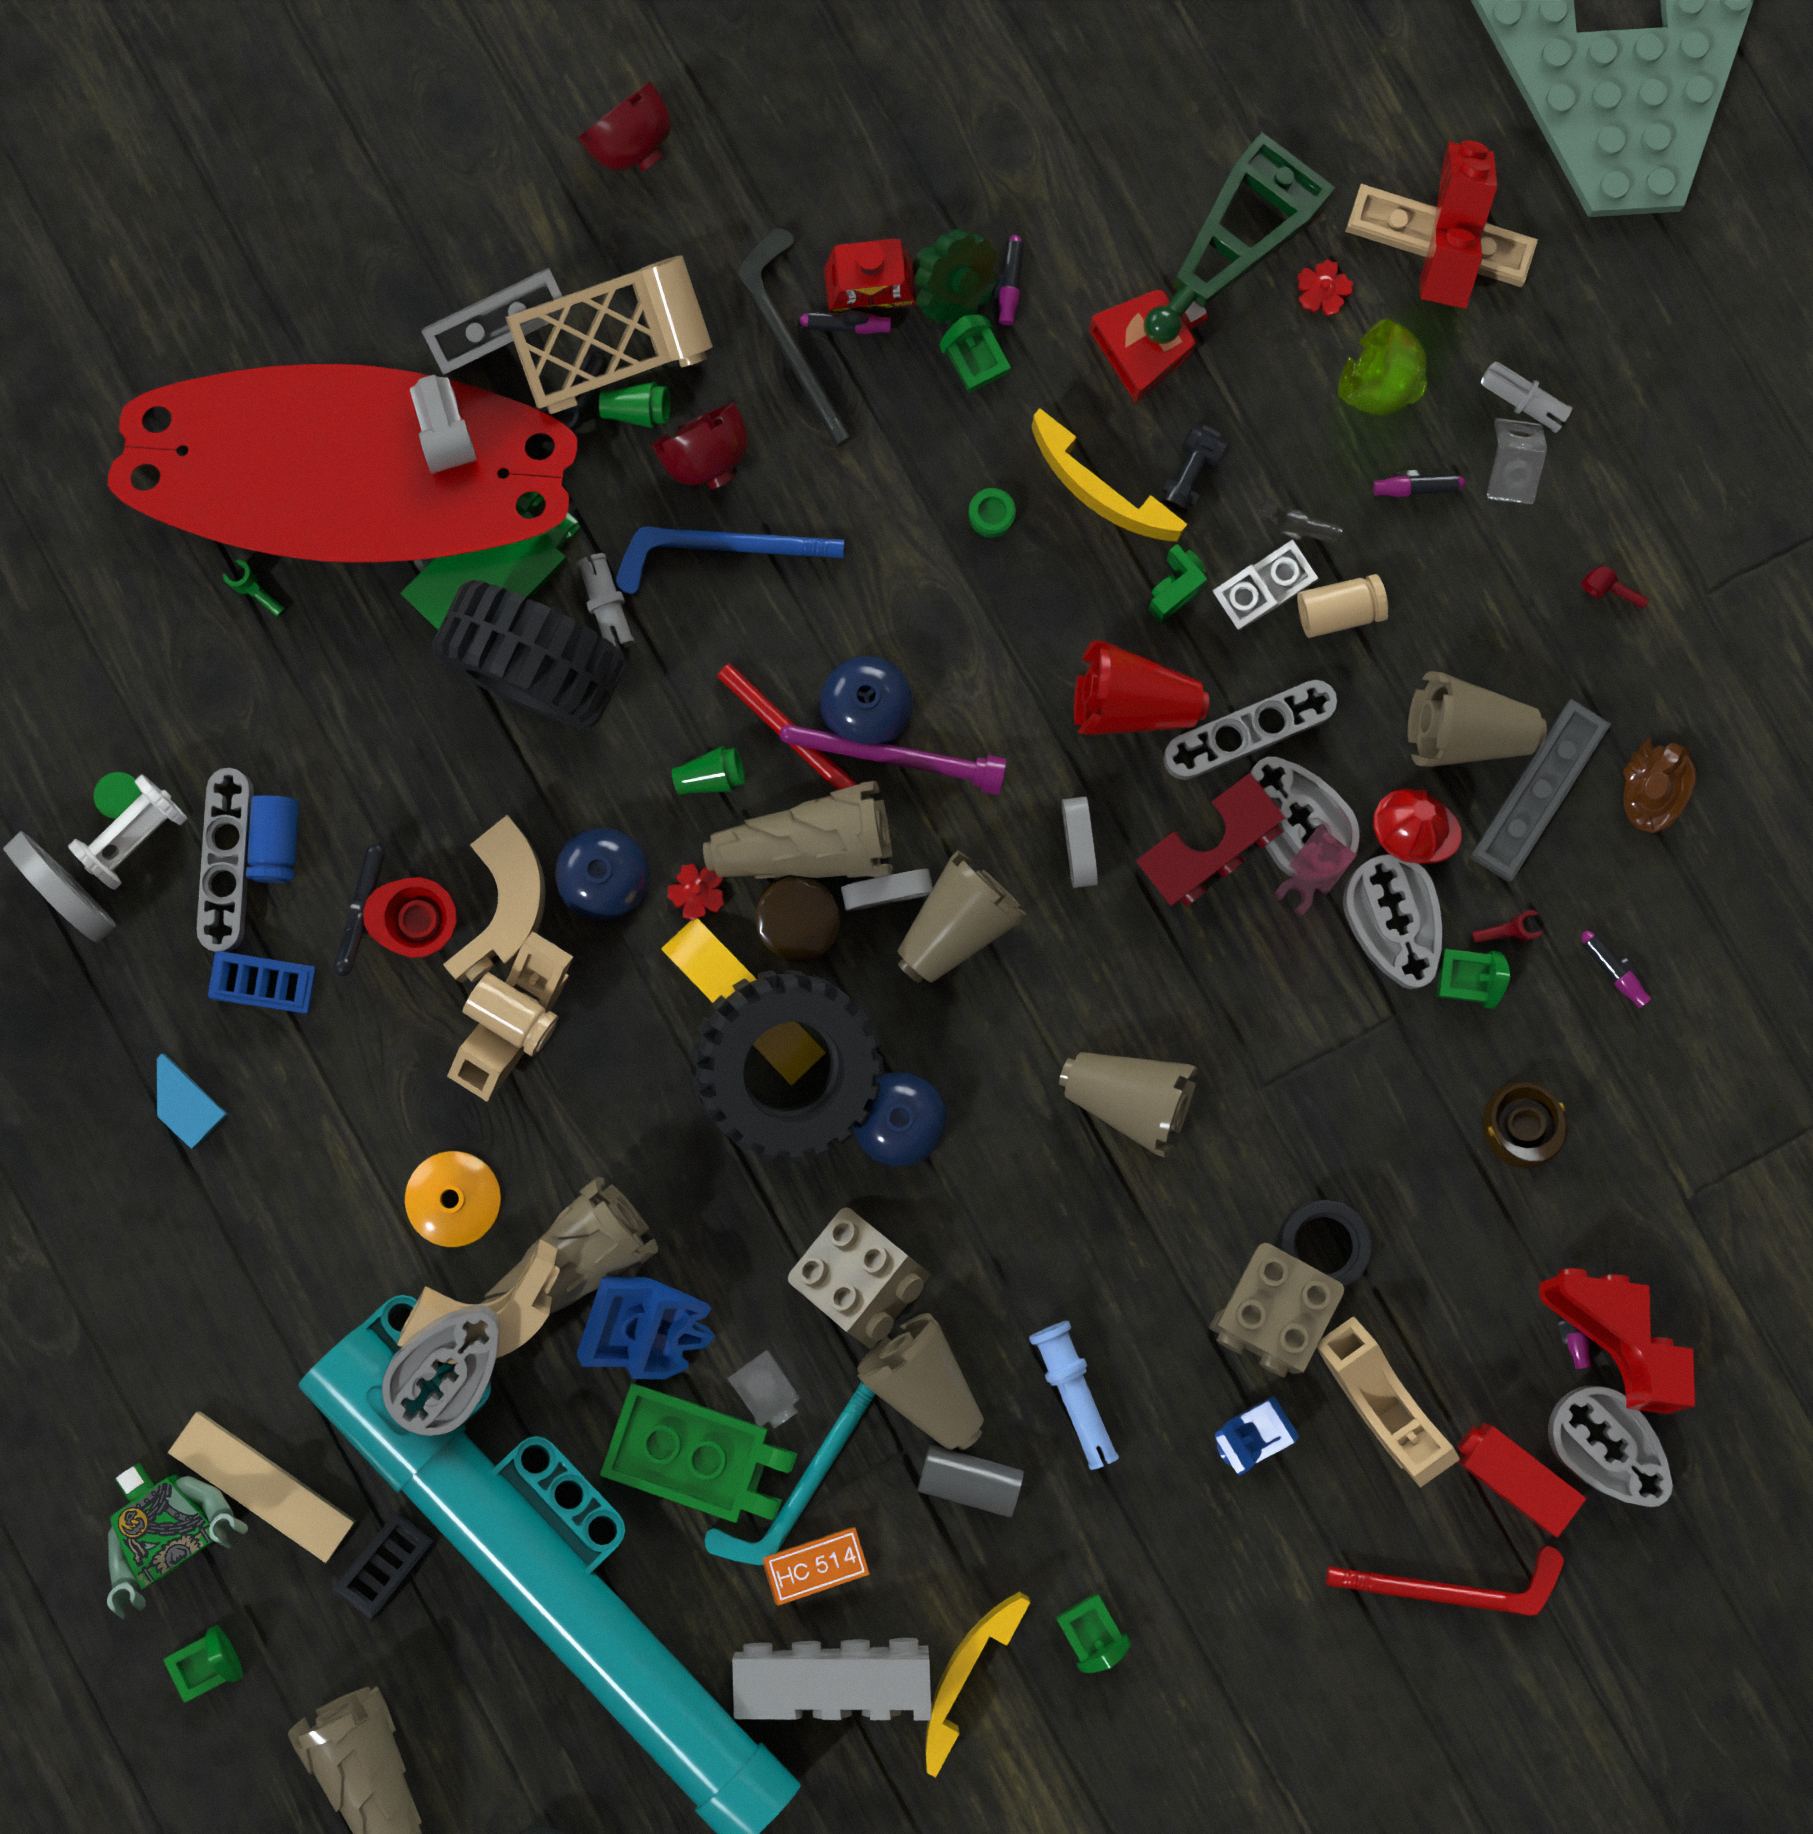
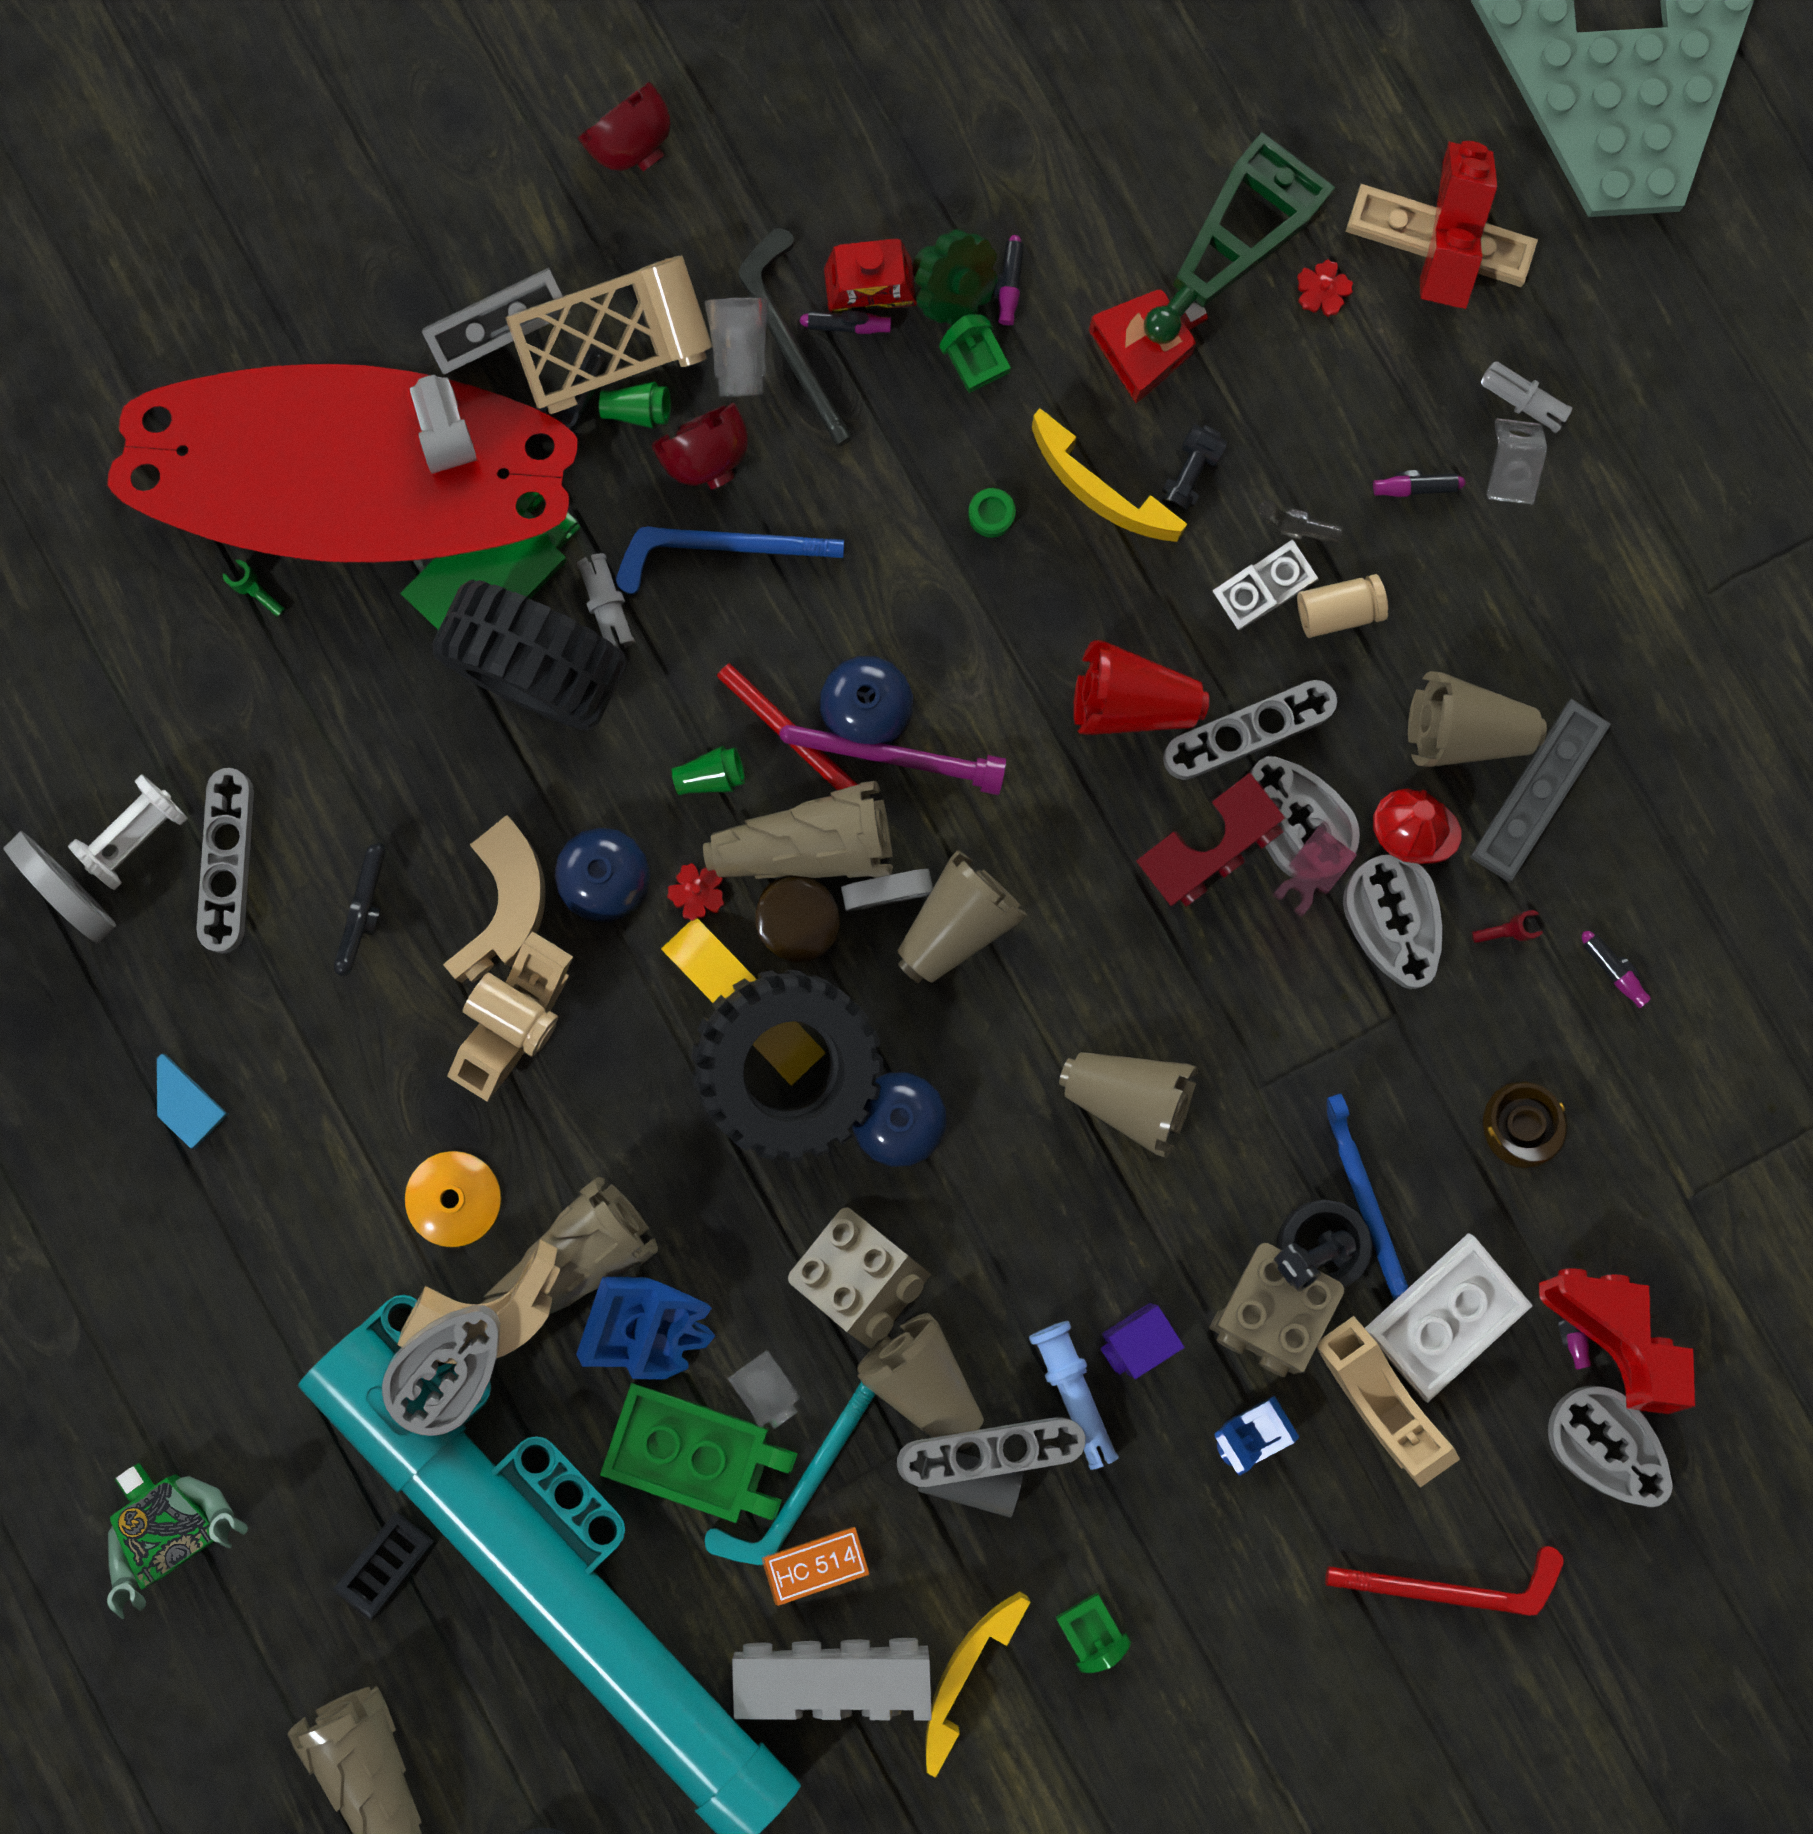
green tile [94,772,142,820] -> none
green tile [163,1625,243,1703] -> none
tan tile [168,1411,356,1563] -> none
blue slope [208,951,317,1014] -> none
blue piece [246,795,300,883] -> none
red piece [363,877,457,958] -> none
light grey beam [1062,796,1098,888] -> none
green bracket [1148,544,1207,624] -> none
clear neon green cylinder [1337,318,1427,416] -> none
green tile [1436,949,1510,1009] -> none
red brick [1457,1423,1587,1538] -> none
dark red hand [1581,567,1649,609] -> none
reddish brown hat [1622,738,1696,833] -> none
none -> clear plant [704,298,769,397]
none -> light grey beam [897,1417,1086,1487]
none -> dark purple brick [1100,1303,1185,1379]
none -> black bar [1274,1230,1356,1292]
none -> blue piece [1327,1093,1408,1301]
none -> white tile [1365,1233,1533,1403]

